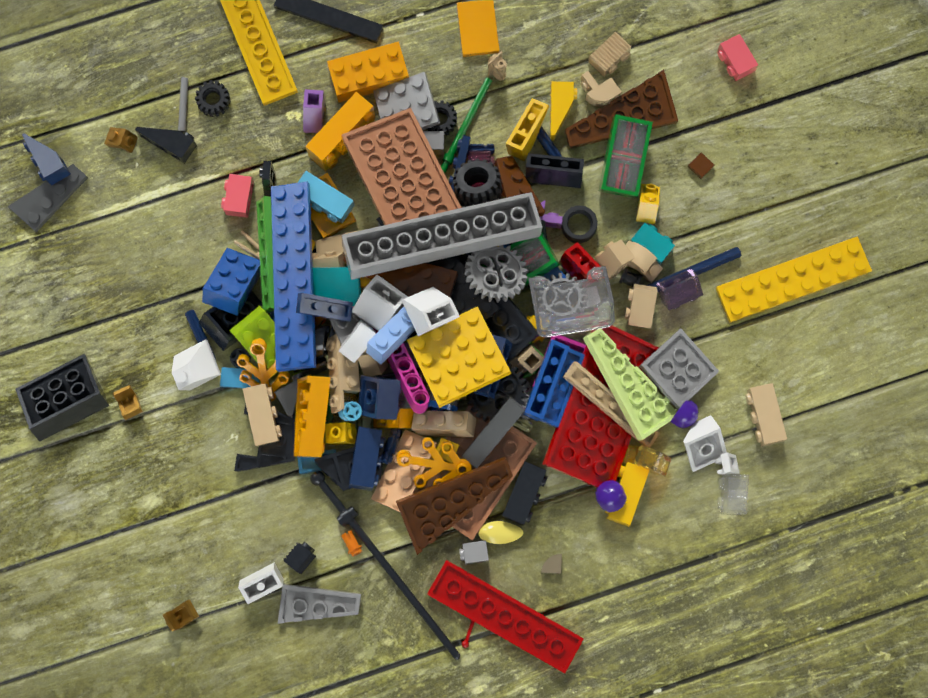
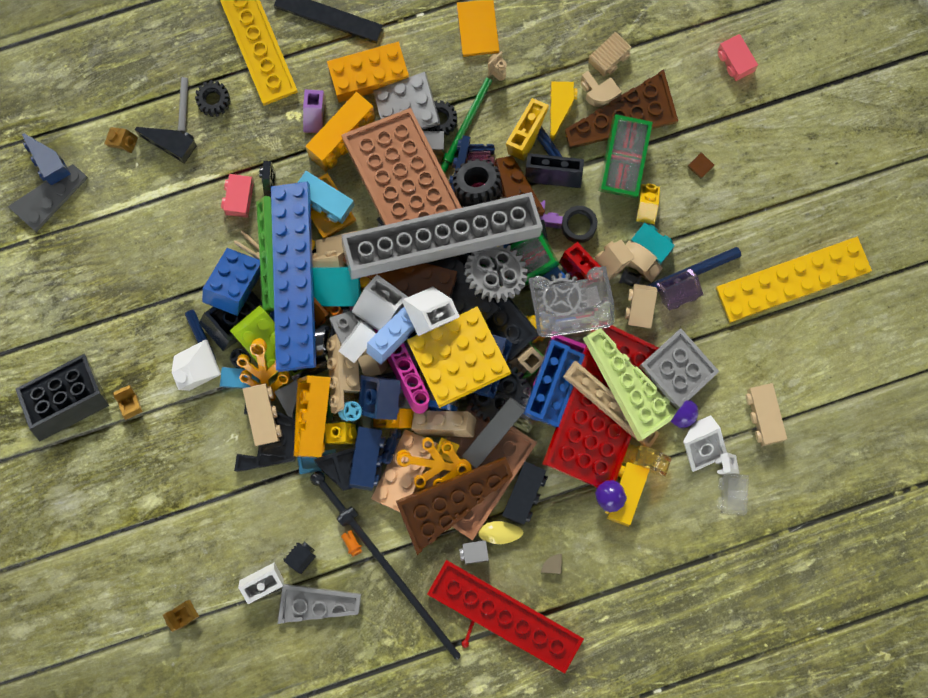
dark blue plate [296,293,353,322] -> none

